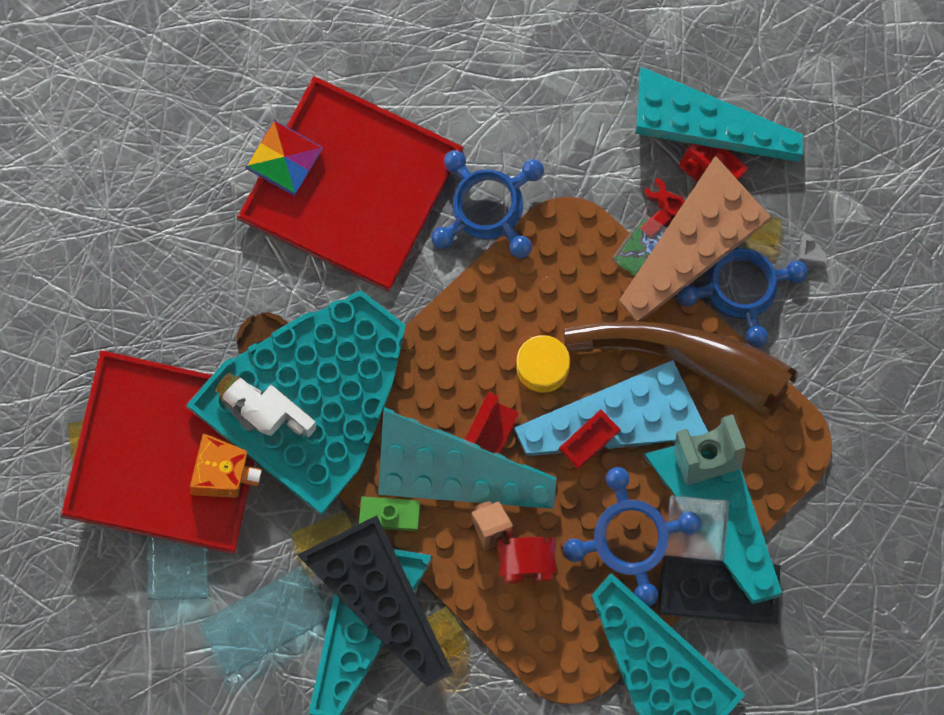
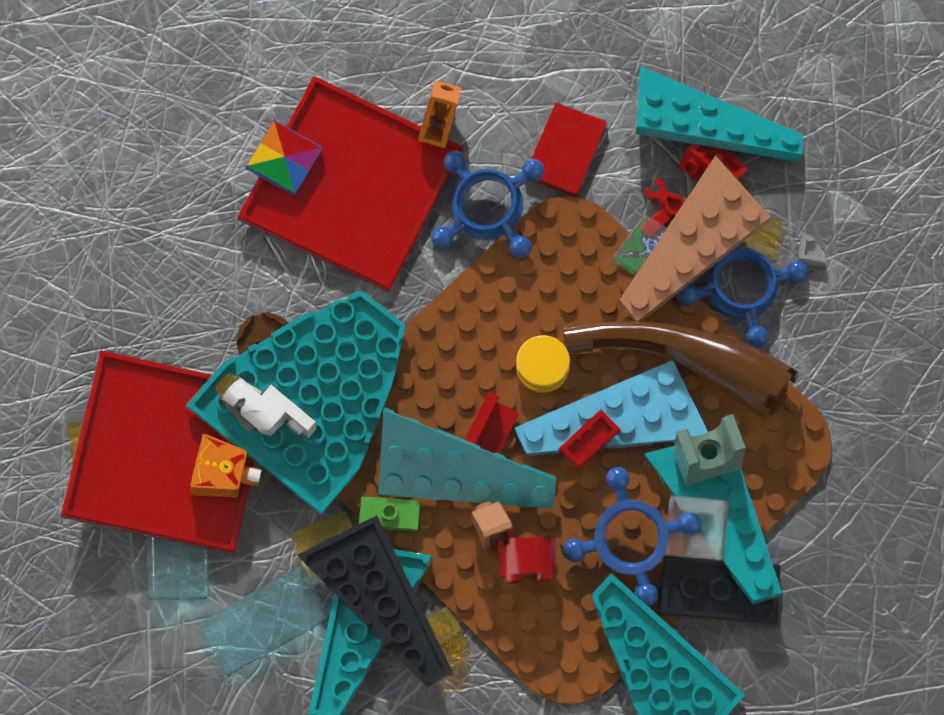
none -> orange torso [418,81,461,148]
none -> red tile [531,102,607,197]

